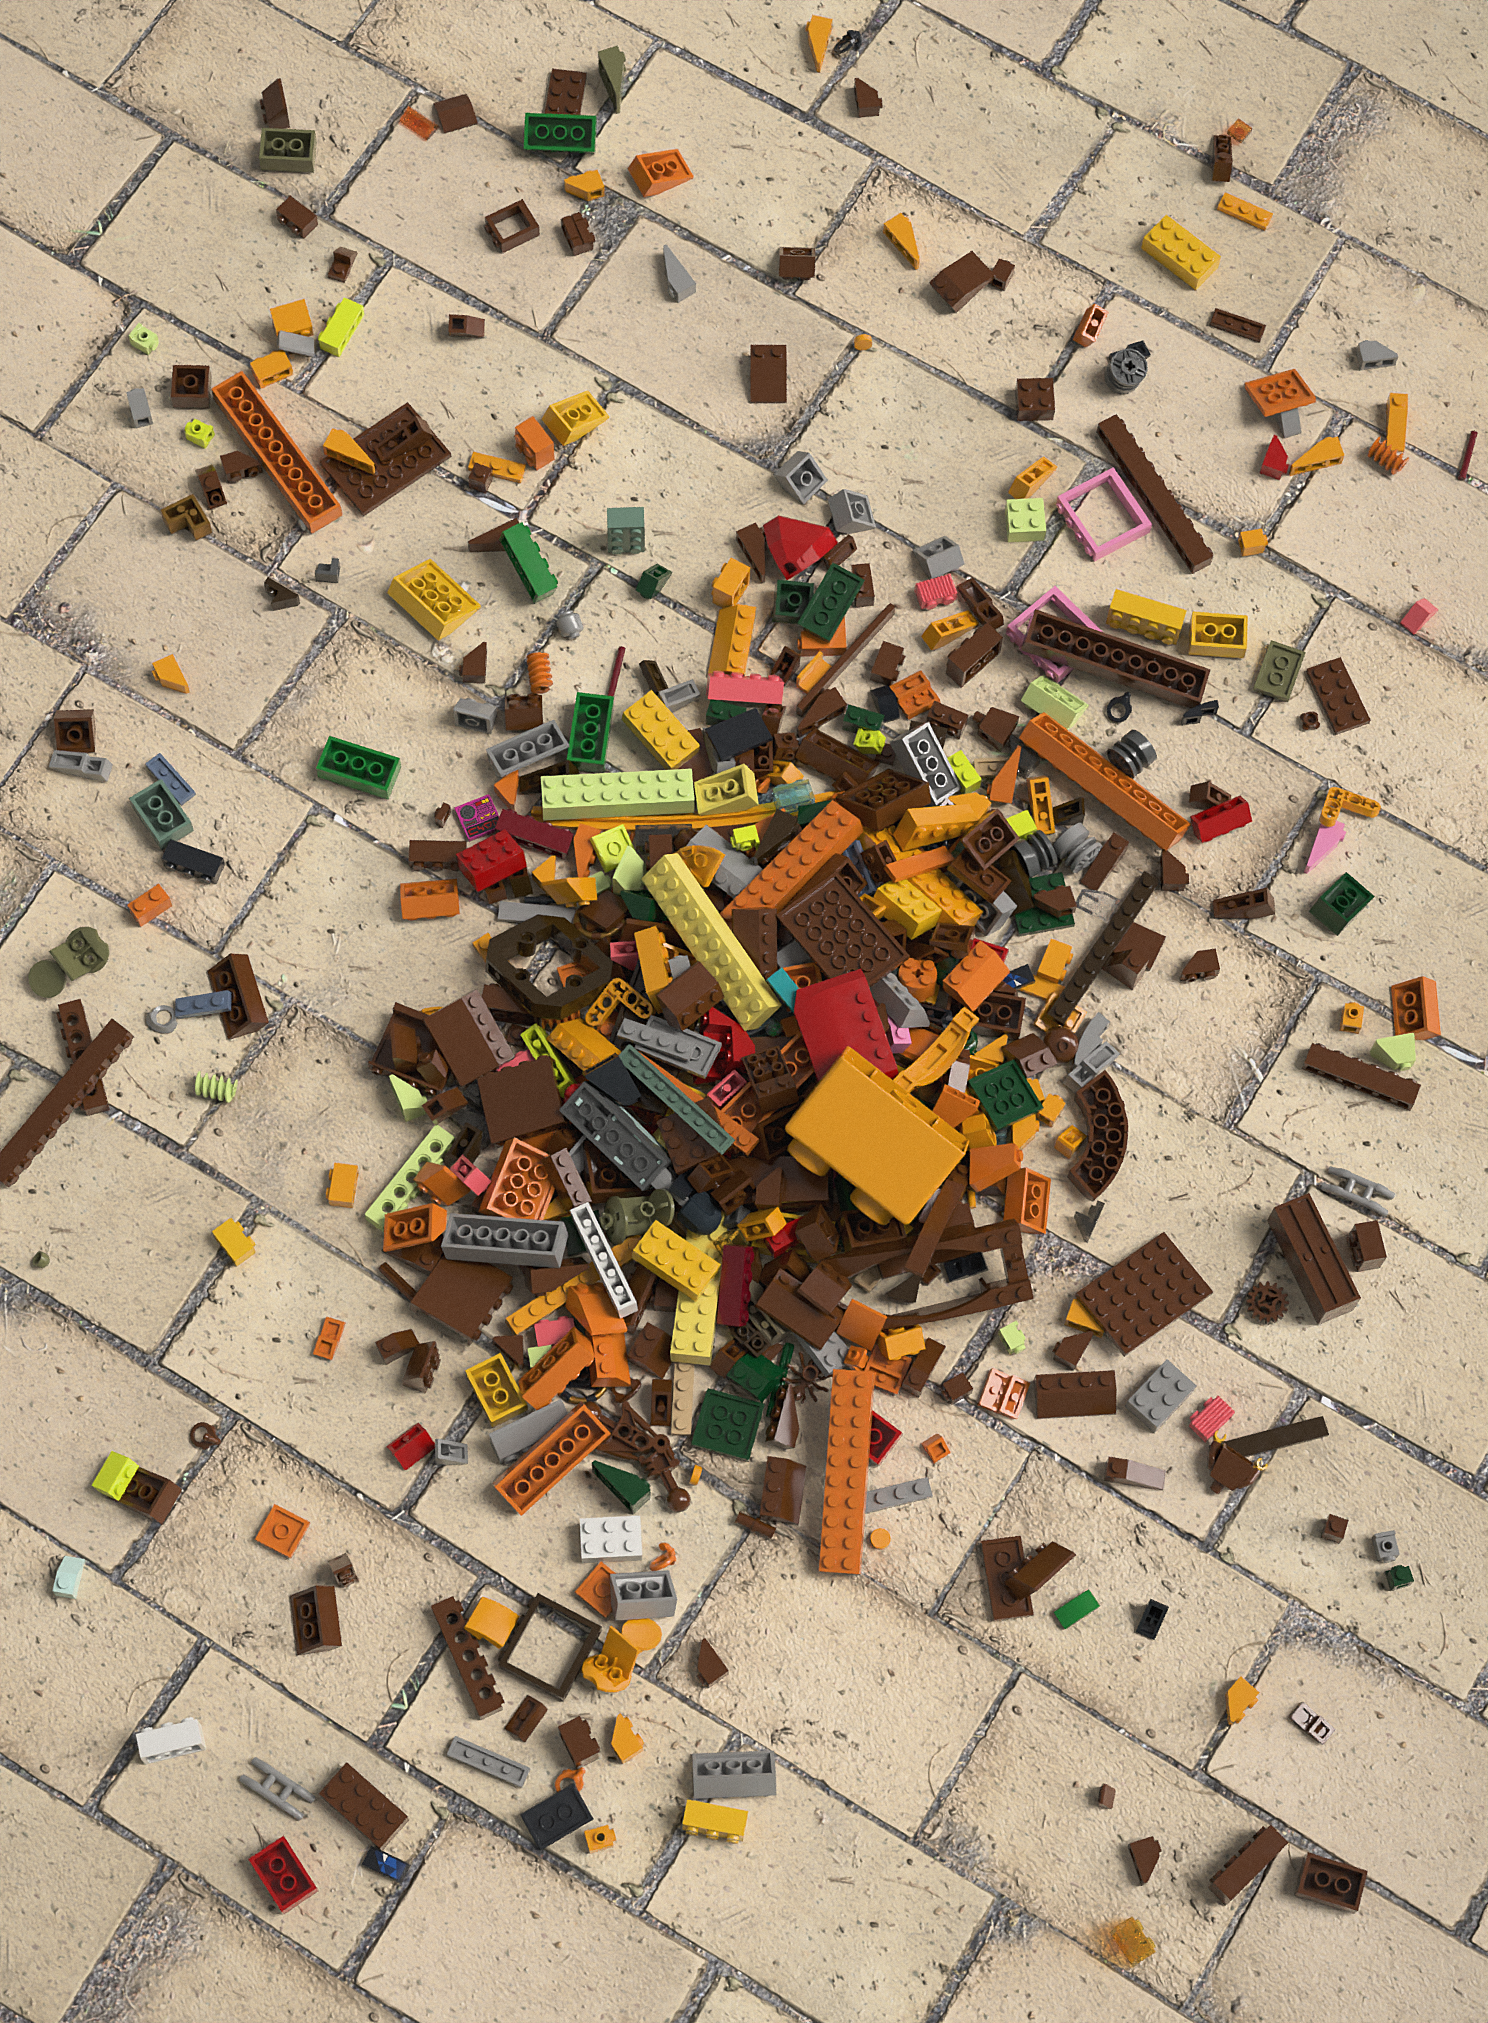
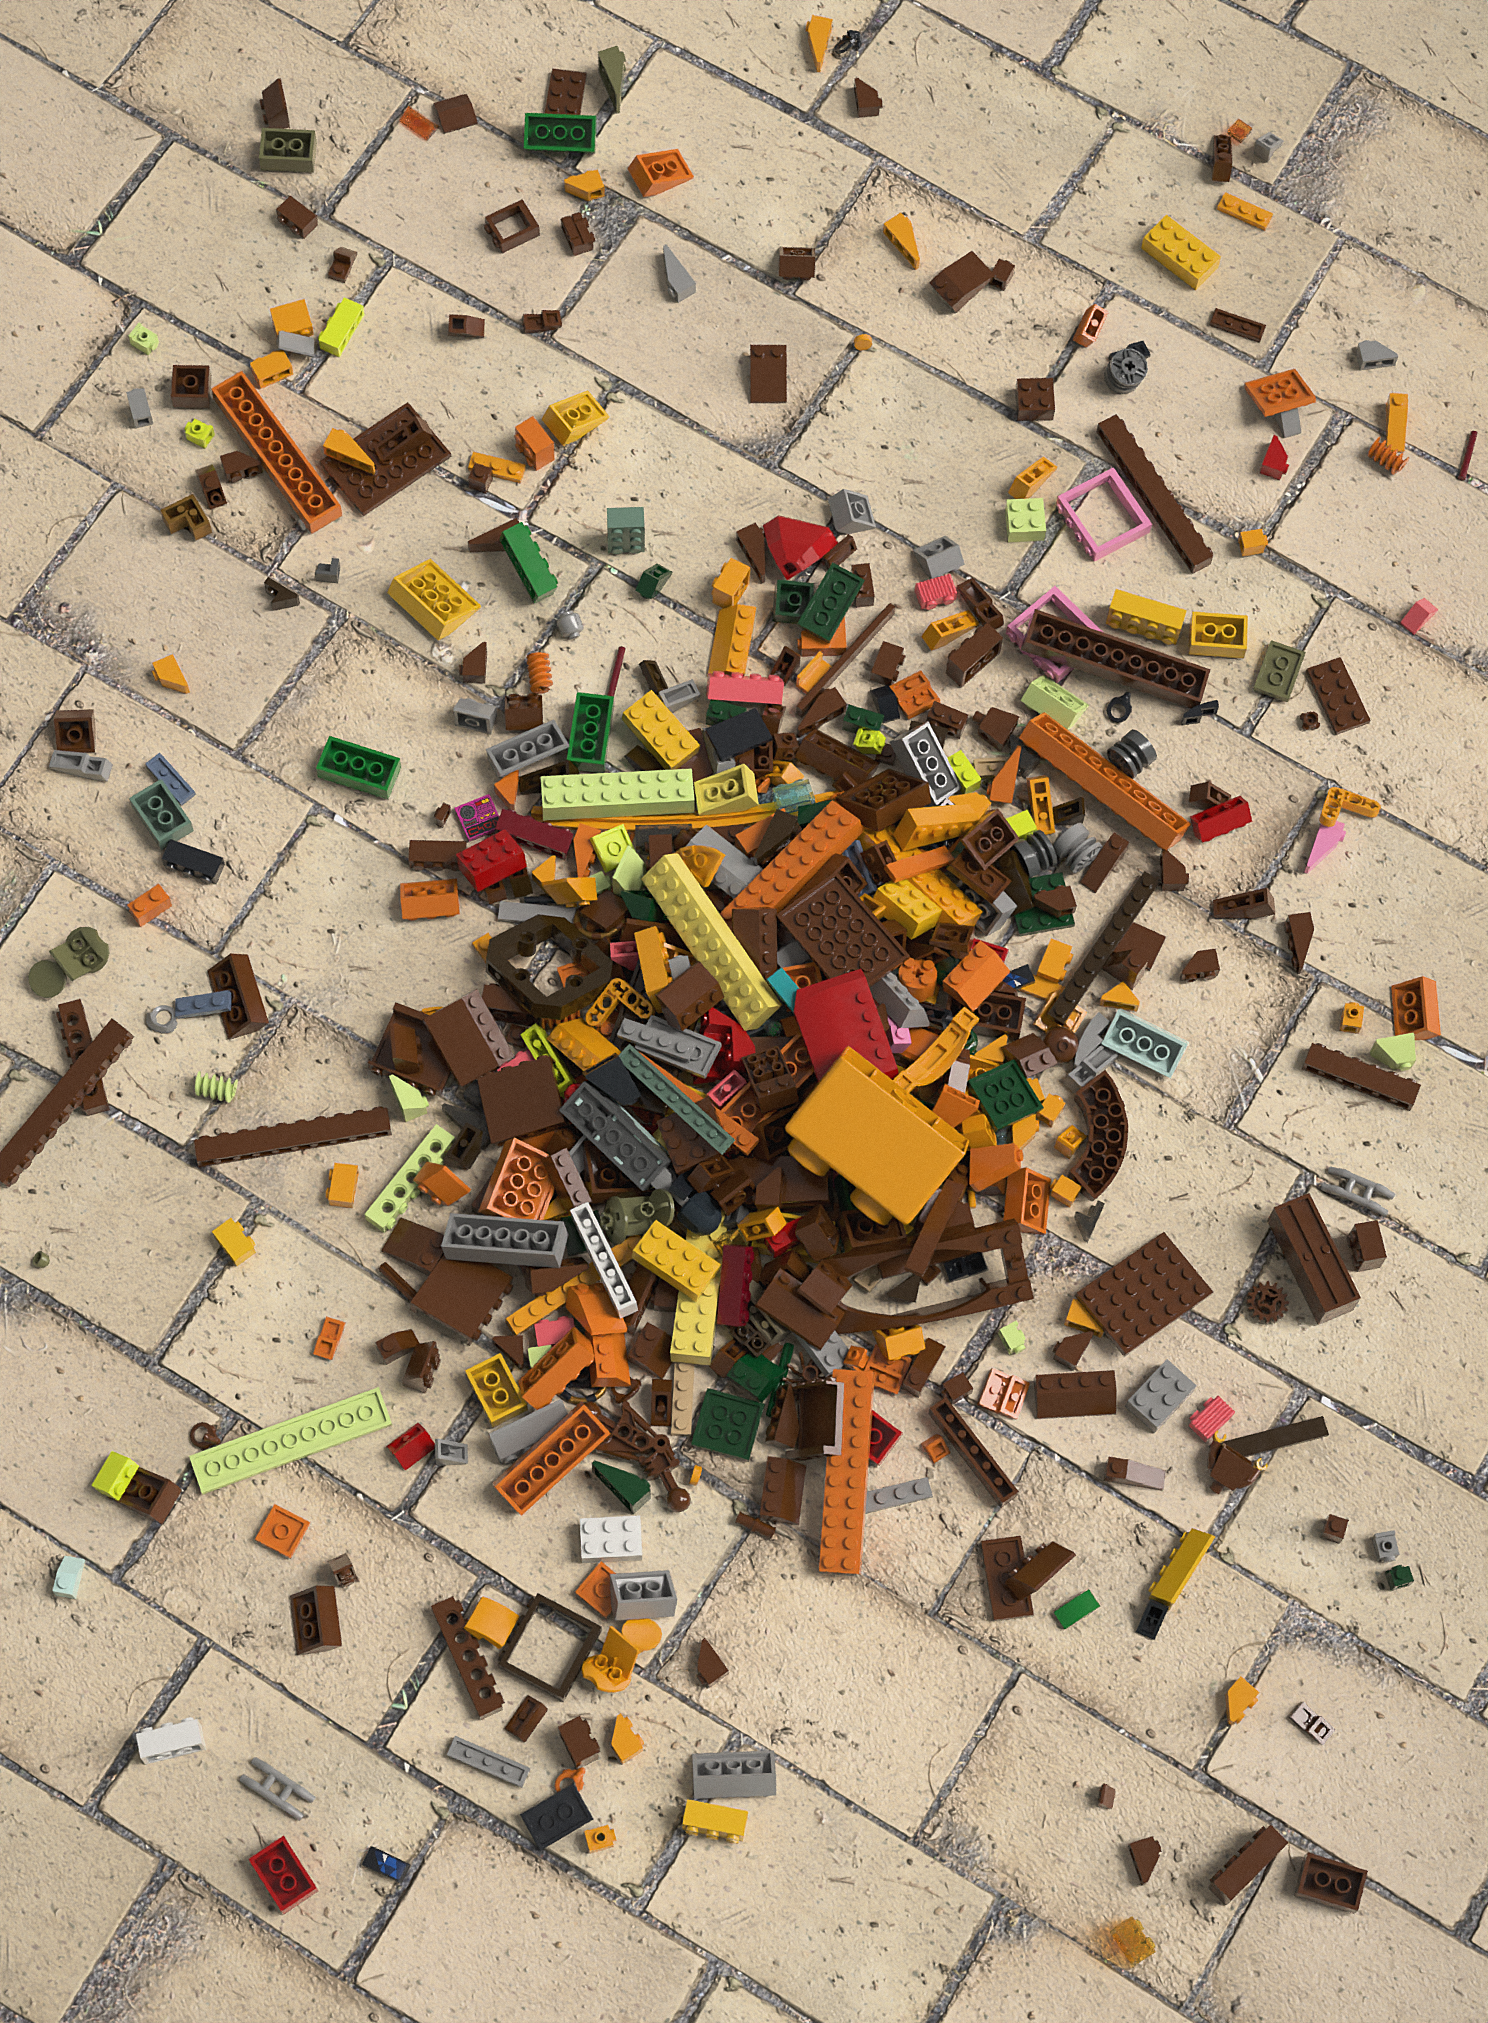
reddish brown brick [319,1762,409,1851] -> none
orange slope [383,1203,447,1252] -> none
reddish brown brick [416,1050,449,1084] -> none
reddish brown slope [422,1087,469,1126] -> none
coral brick [450,1154,492,1196] -> none
orange piece [649,1542,676,1571] -> none
neon yellow brick [730,825,760,851] -> none
light grey slope [774,451,828,504] -> none
orange slope [836,1299,887,1351] -> none
light orange tile [870,1528,891,1550] -> none
clear slope [1076,889,1121,923] -> none
light orange slope [1289,437,1345,476] -> none
dark green slope [1309,872,1375,936] -> none
none -> yellowish green plate [189,1387,392,1495]
none -> reddish brown brick [194,1106,392,1168]
none -> reddish brown slope [522,310,562,333]
none -> dark brown slope [624,745,665,771]
none -> reddish brown panel [785,1378,844,1461]
none -> reddish brown brick [928,1397,1019,1508]
none -> light orange brick [1050,1175,1082,1207]
none -> light orange slope [1099,981,1140,1012]
none -> light aqua slope [1102,1008,1189,1078]
none -> yellow slope [1148,1528,1215,1612]
none -> light grey slope [1254,132,1284,162]
none -> reddish brown slope [1284,912,1314,974]

